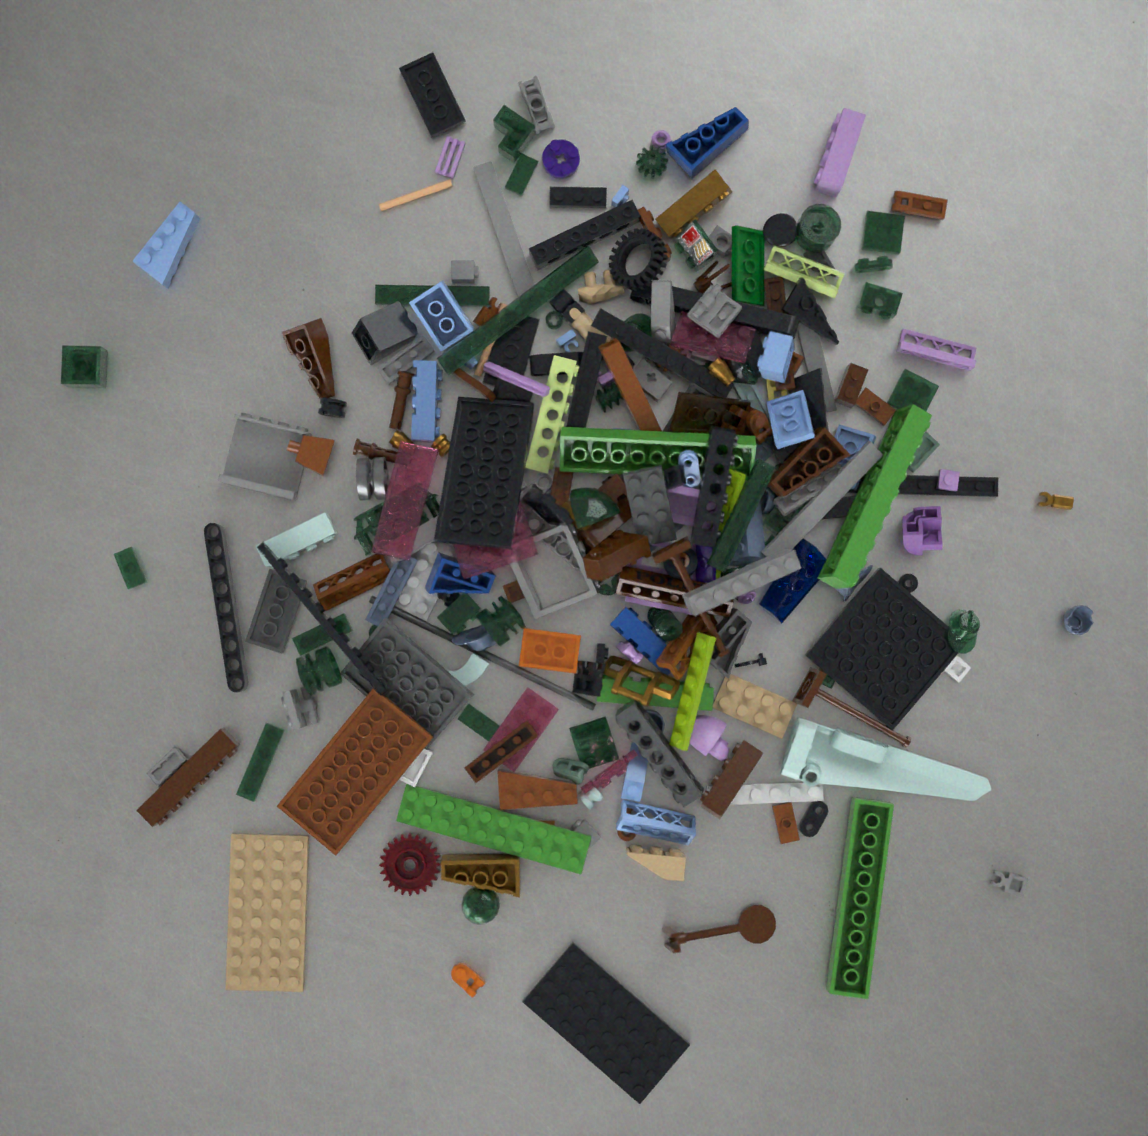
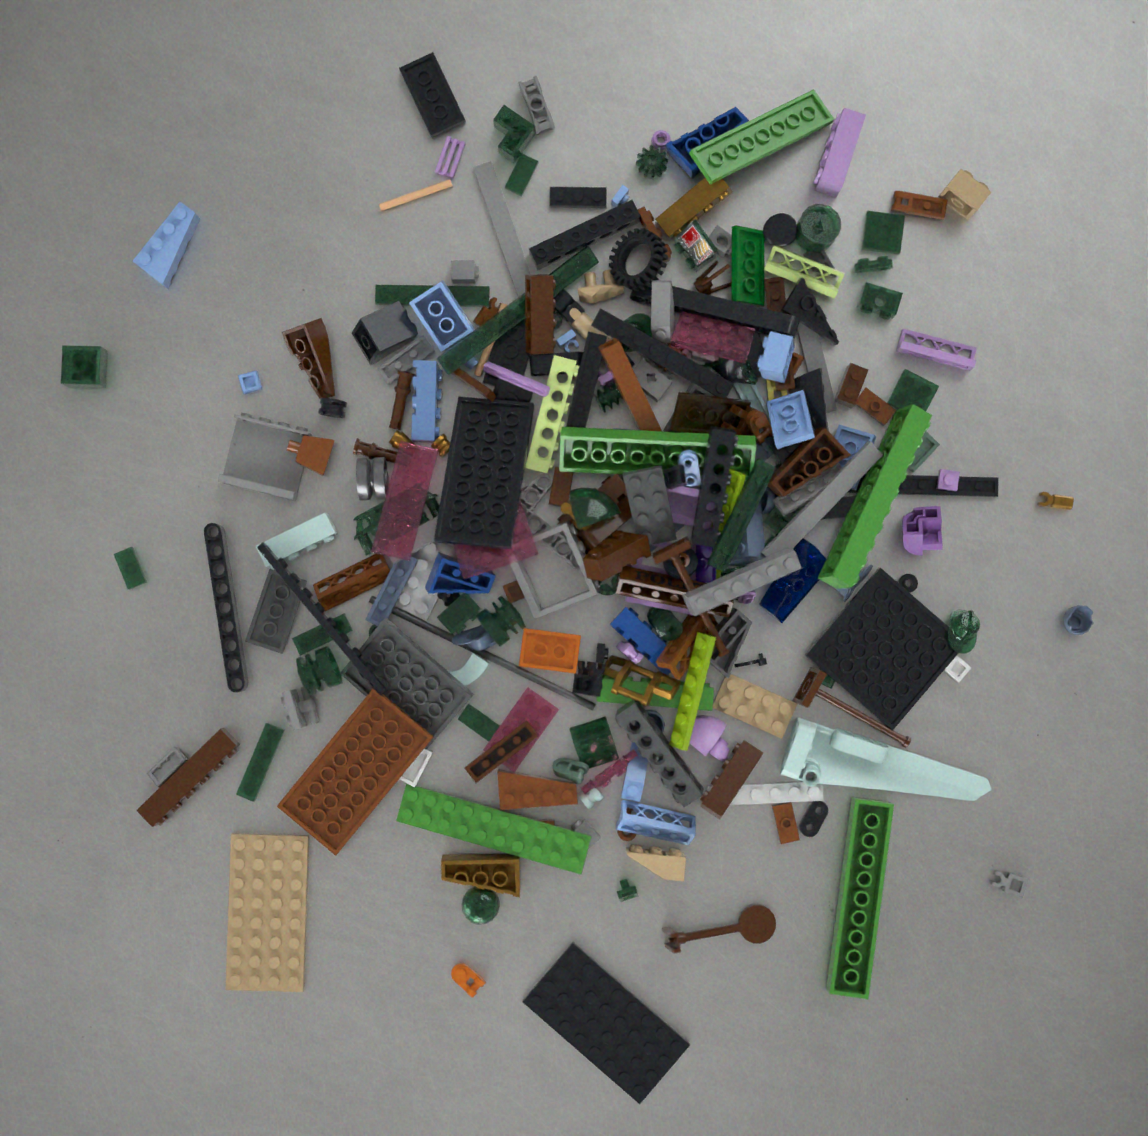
dark red gear [379,833,441,896] -> none
black plate [522,493,573,526] -> none
dark purple plate [542,139,580,179] -> none
light grey plate [688,284,742,339] -> none
pearl gold cone [708,357,736,386] -> none
none -> light blue tile [238,370,263,395]
none -> reddish brown brick [525,274,556,354]
none -> clear green tile [617,879,639,902]
none -> bright green plate [689,89,835,184]
none -> tan brick [938,169,991,220]

